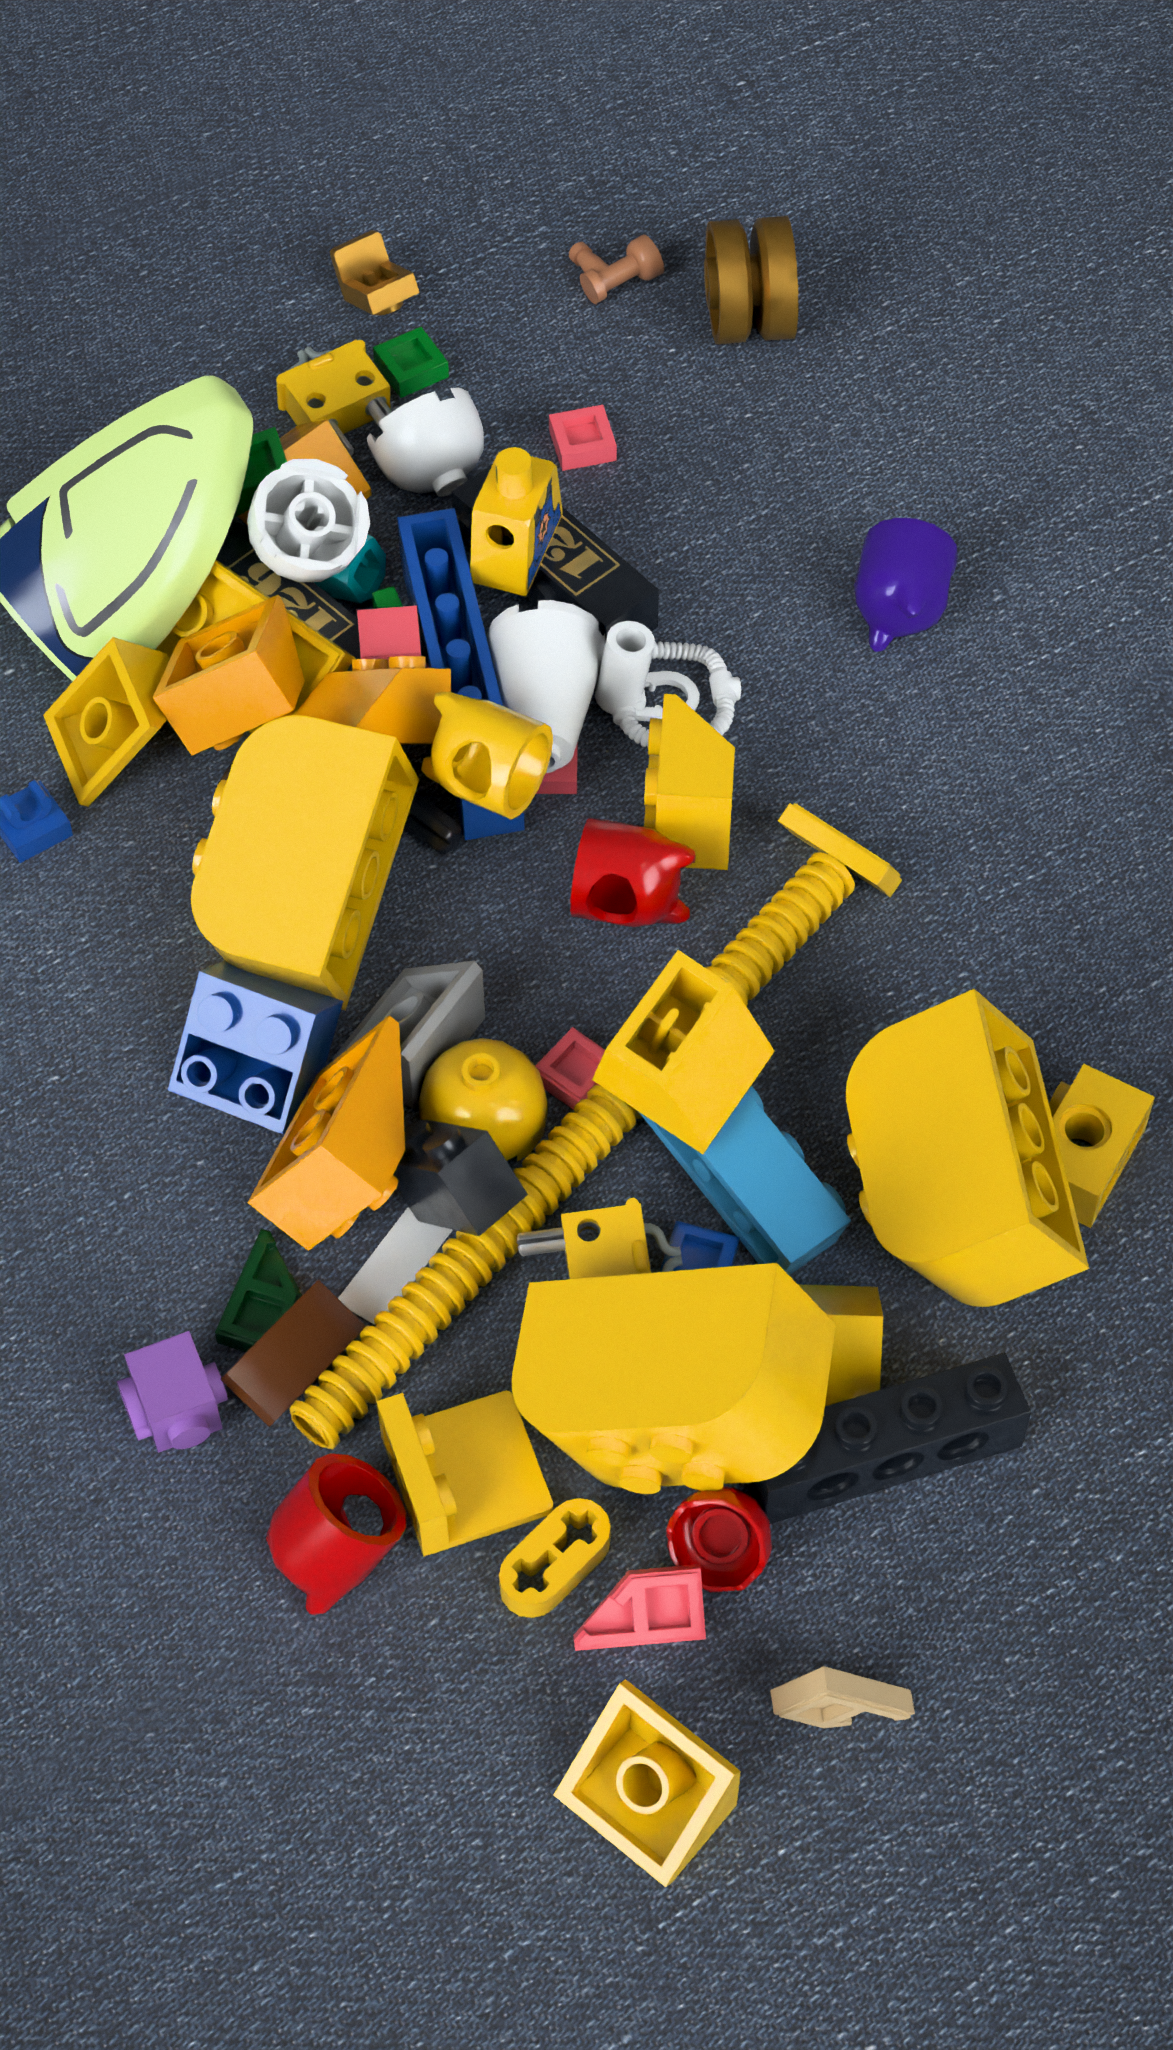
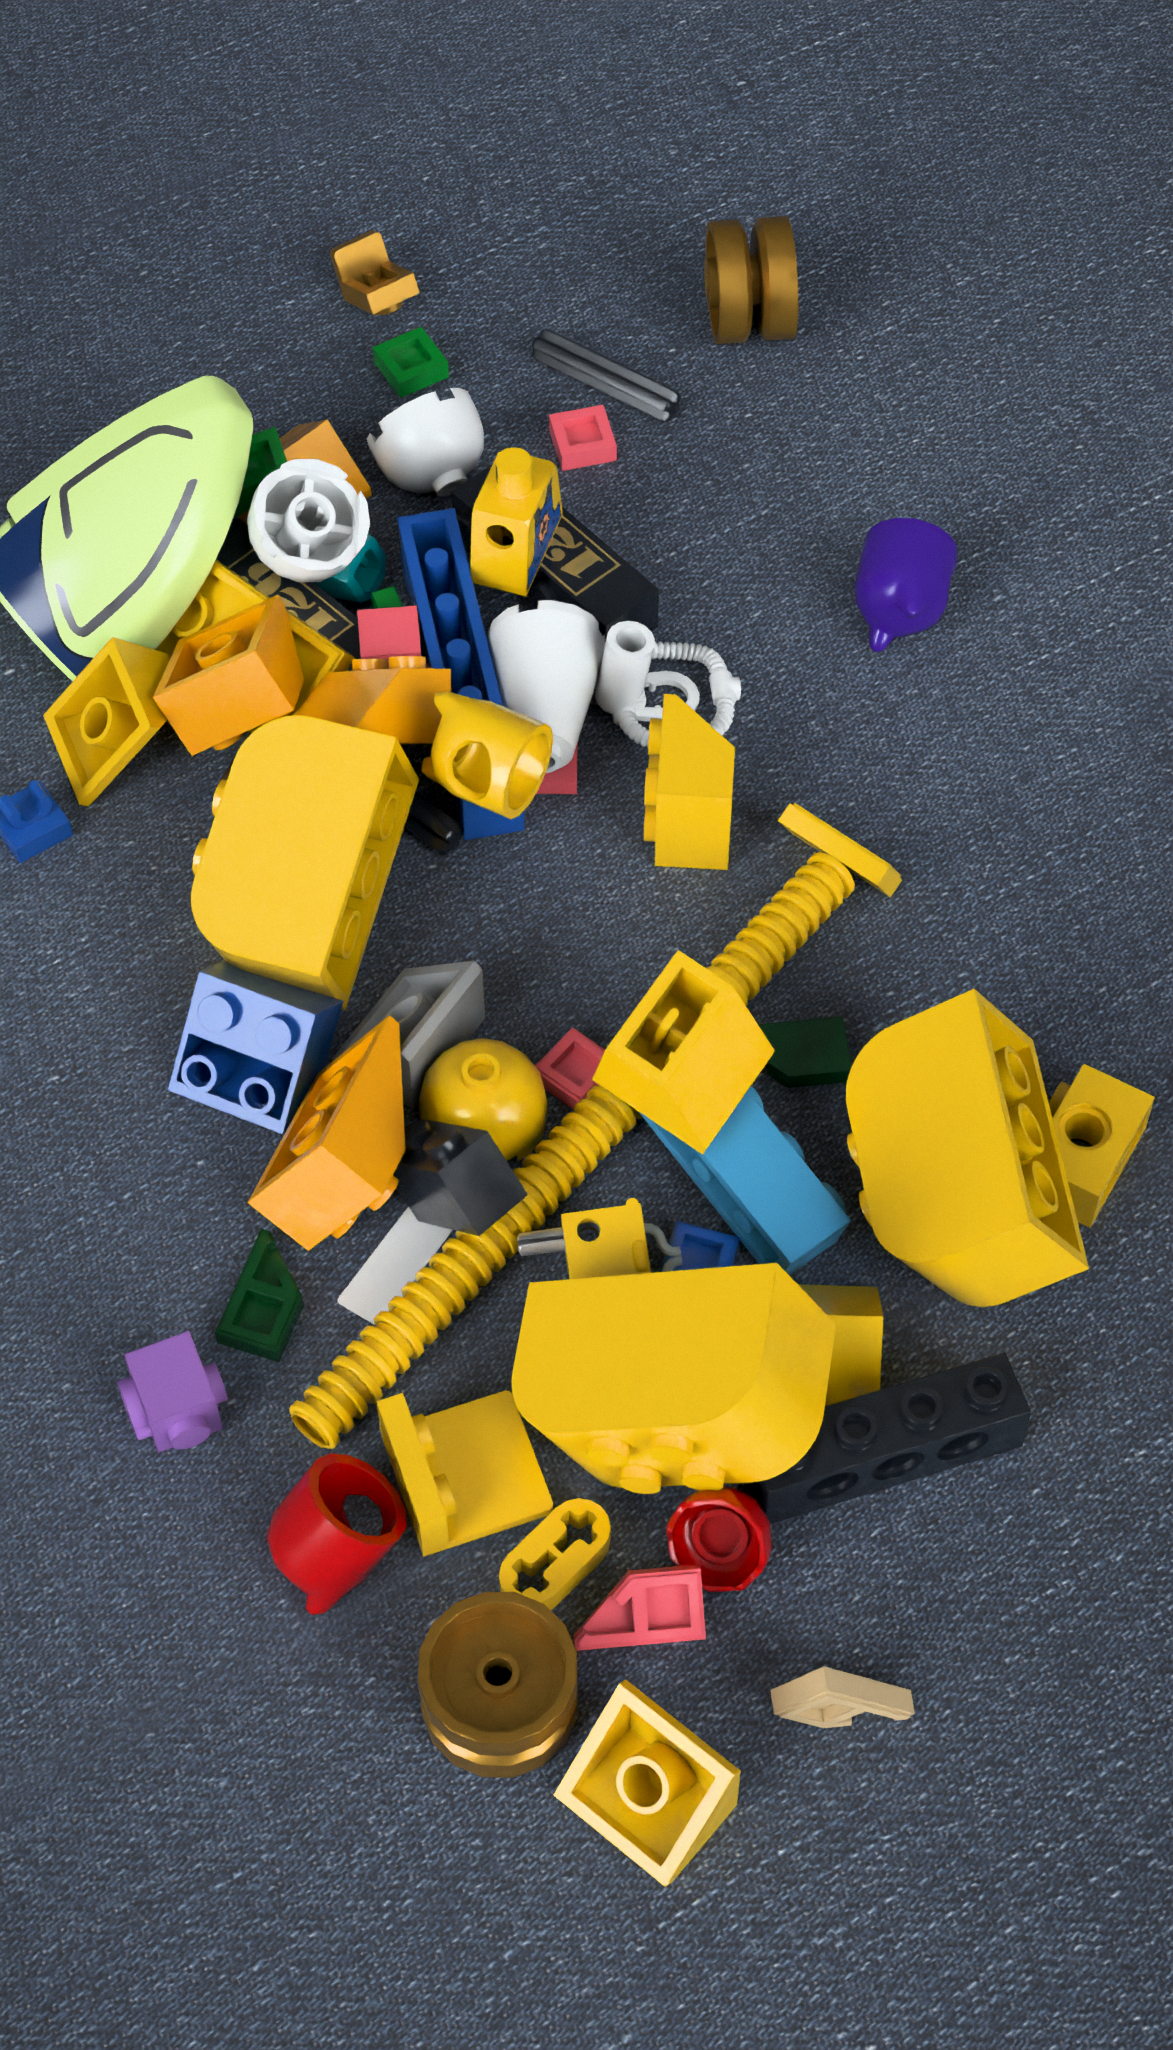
reddish brown slope [220,1279,366,1427] -> none
yellow piece [276,340,392,456] -> none
nougat piece [569,235,664,304] -> none
red piece [570,817,696,927] -> none
none -> pearl gold wheel [418,1592,578,1778]
none -> black axle [532,329,681,422]
none -> dark green tile [758,1016,852,1088]

